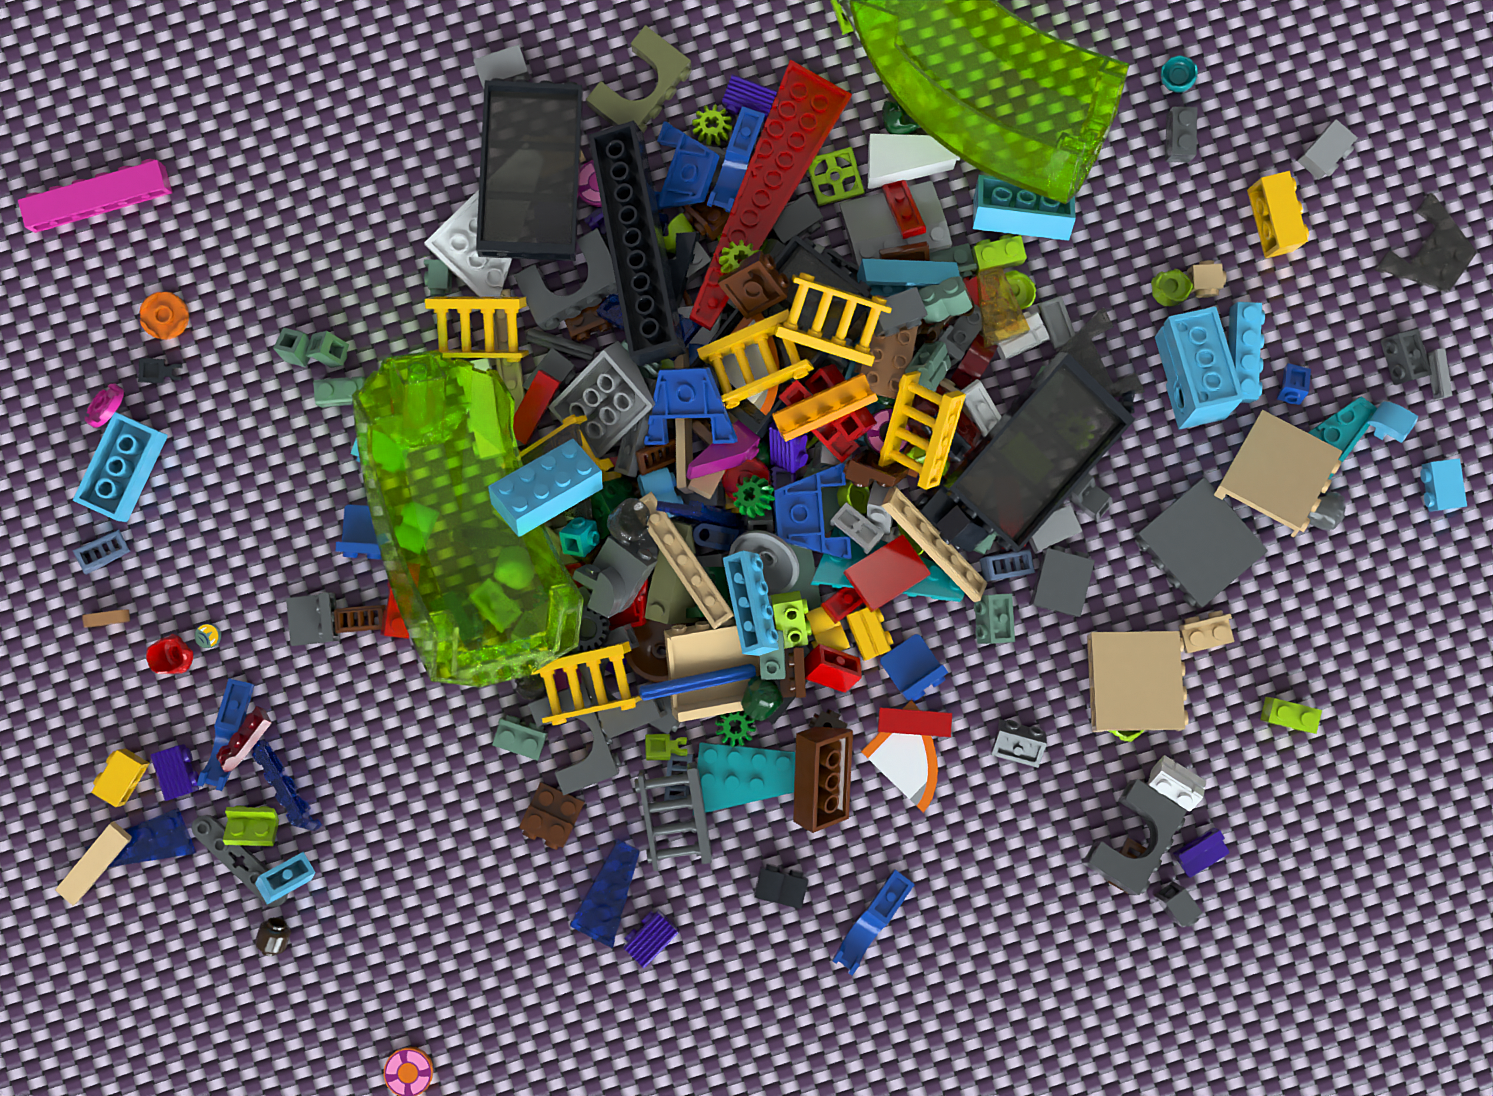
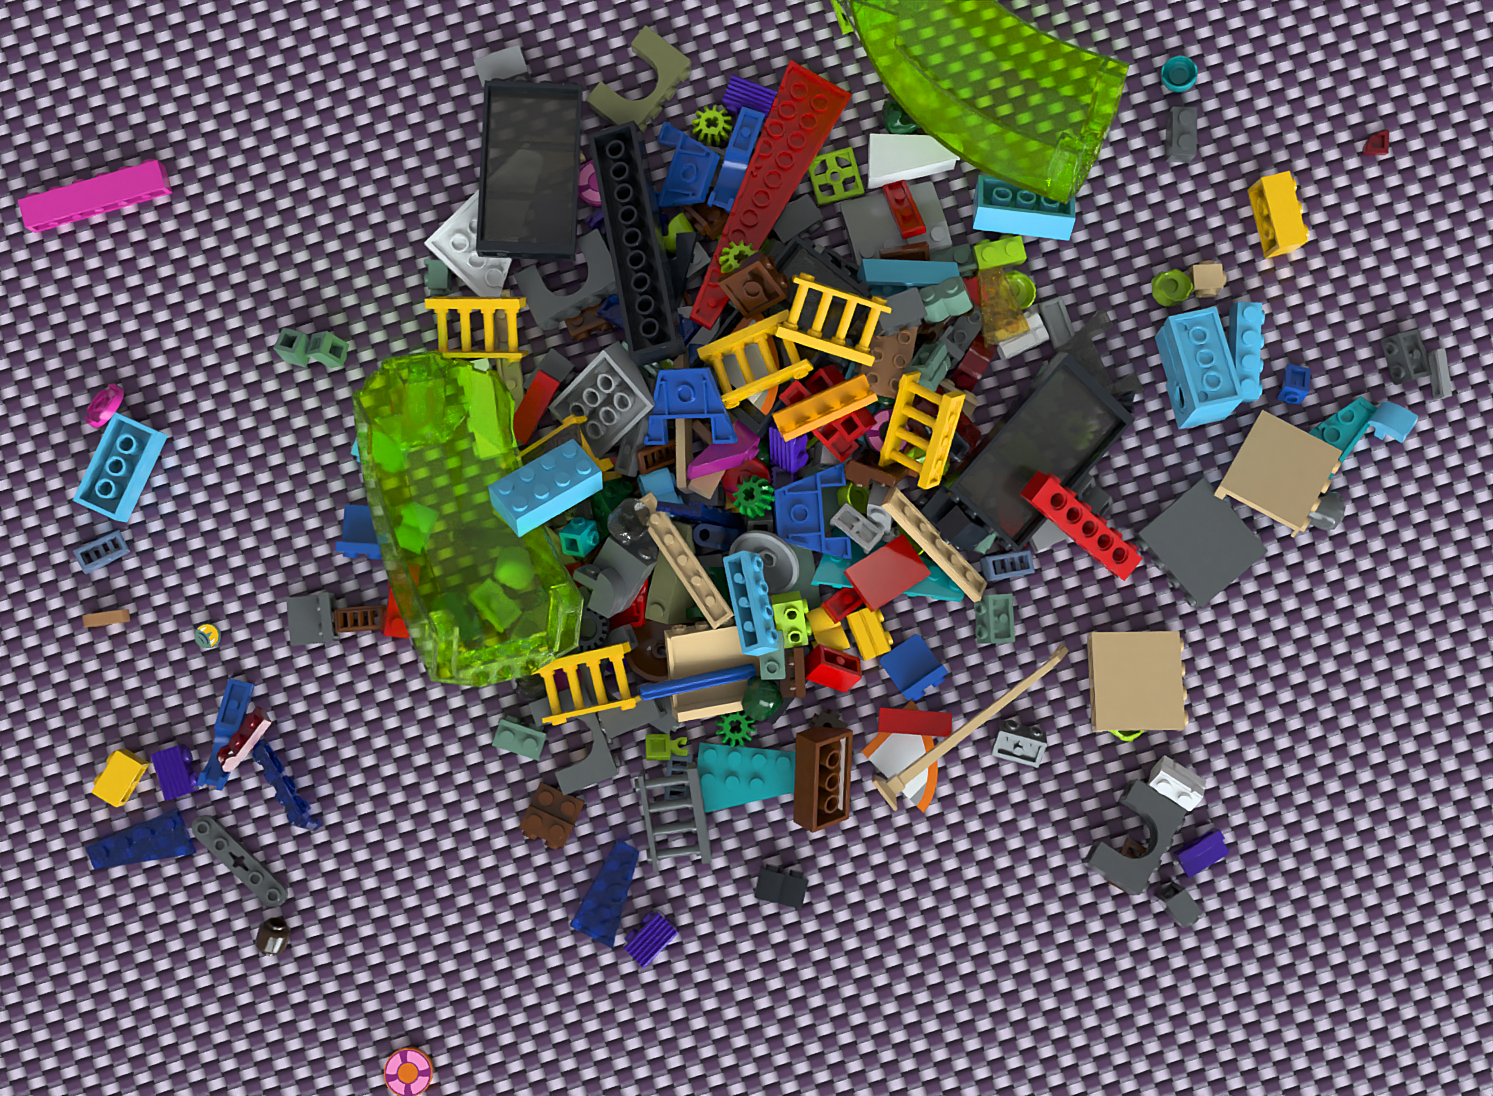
tan tile [55,821,132,906] -> none
black plate [138,358,183,384] -> none
orange tile [139,292,189,340] -> none
red hair [146,634,193,674] -> none
lime bracket [223,805,279,846] -> none
medium azure brick [255,852,316,904] -> none
sand green brick [313,376,370,408] -> none
dark grey axle [526,328,596,361] -> none
blue piece [832,870,915,976] -> none
white tile [960,379,1013,449] -> none
dark grey brick [1029,545,1095,617] -> none
tan bracket [1178,610,1234,654] -> none
lime brick [1260,697,1322,734] -> none
light grey brick [1297,119,1358,180] -> none
clear smoke wing [1375,193,1477,293] -> none
medium azure brick [1420,458,1467,512] -> none
none -> tan piece [872,643,1068,811]
none -> red brick [1020,471,1143,581]
none -> dark red tile [1362,130,1389,155]

